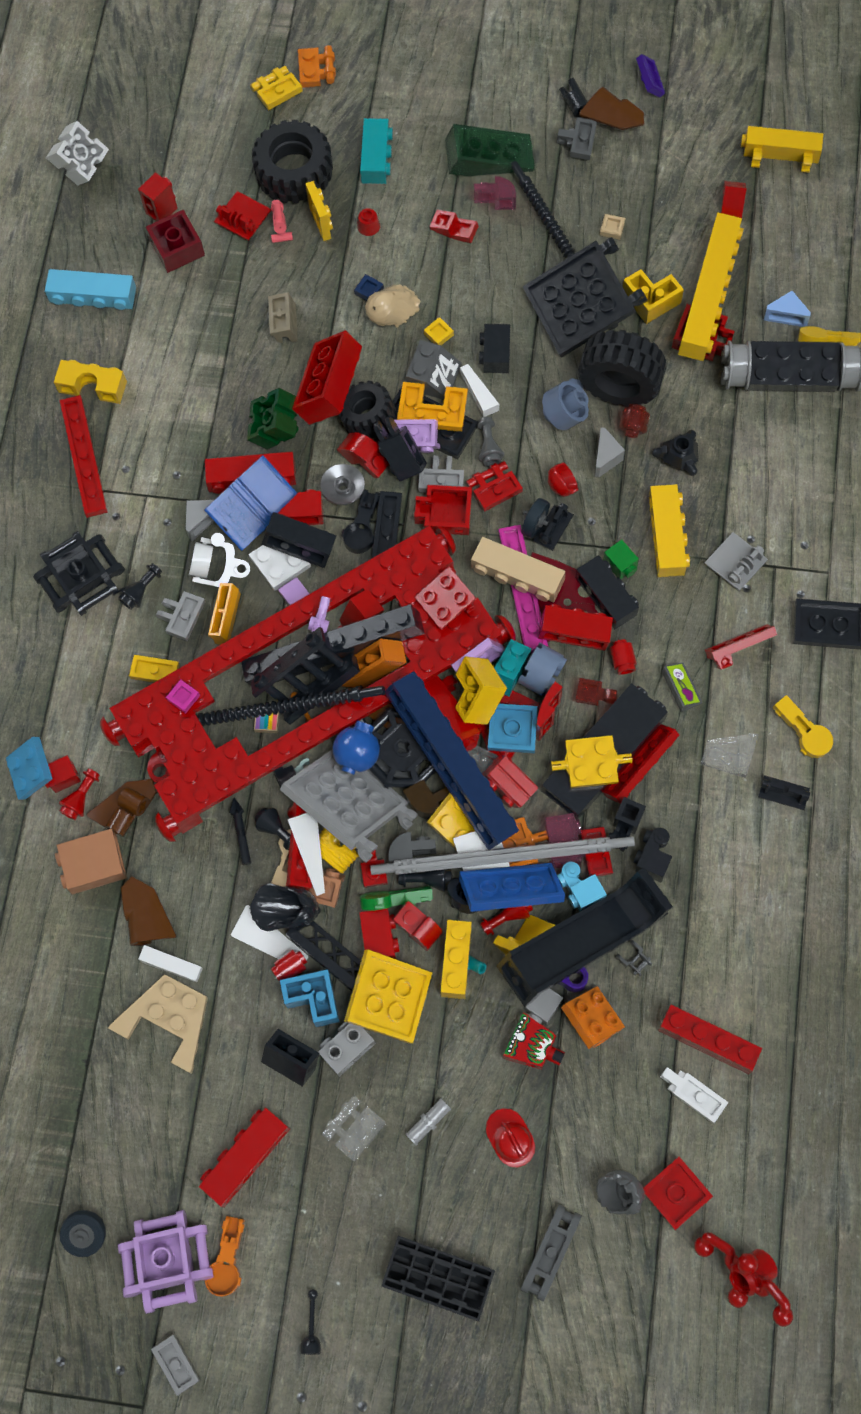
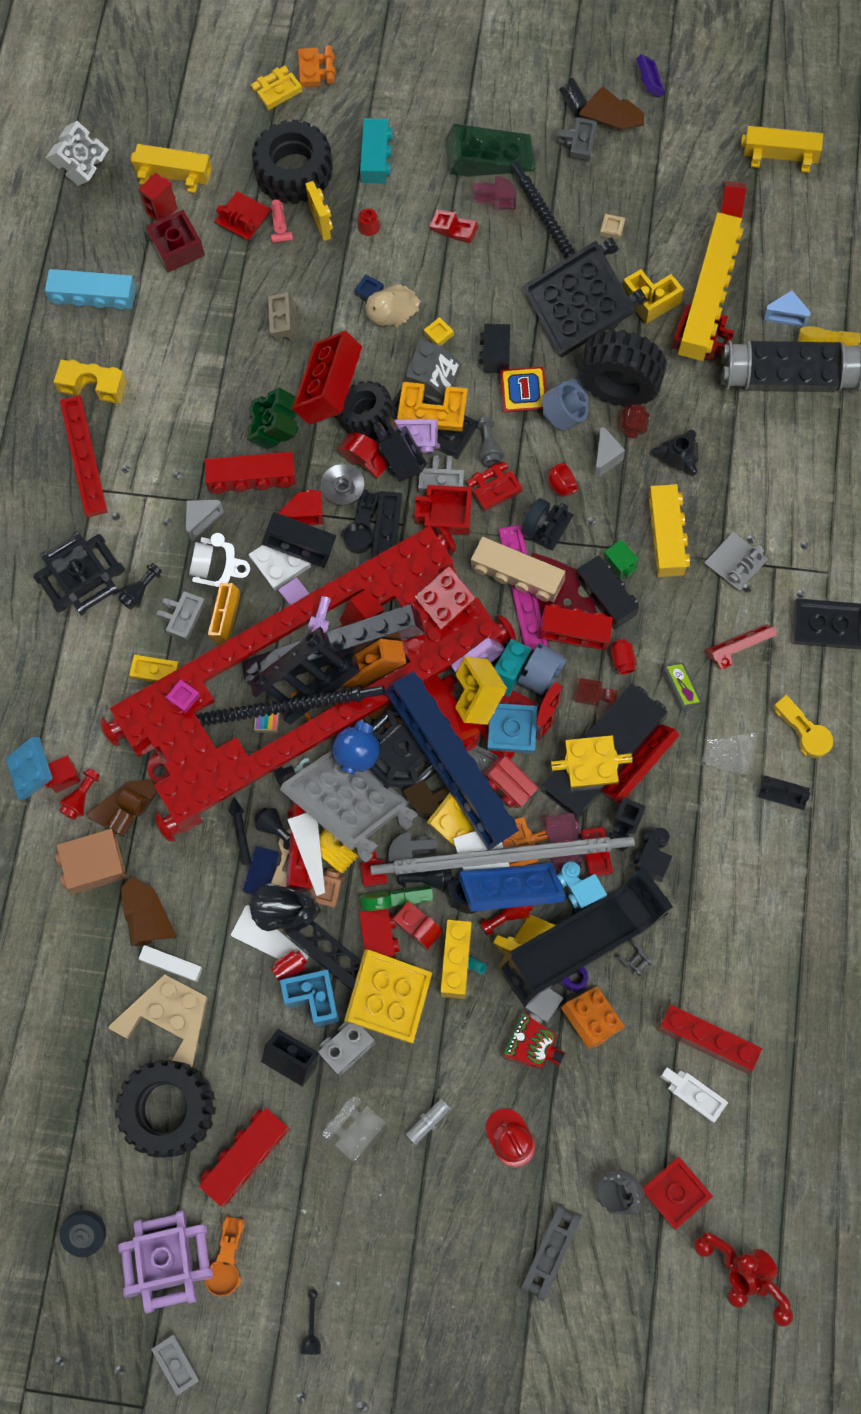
piece [204,455,297,551] -> none
black piece [381,1236,495,1322] -> none
white piece [460,364,499,417] -> none
none -> black tyre [115,1060,216,1158]
none -> yellow brick [131,144,212,193]
none -> clear blue tile [243,846,279,896]
none -> slope [500,366,546,413]

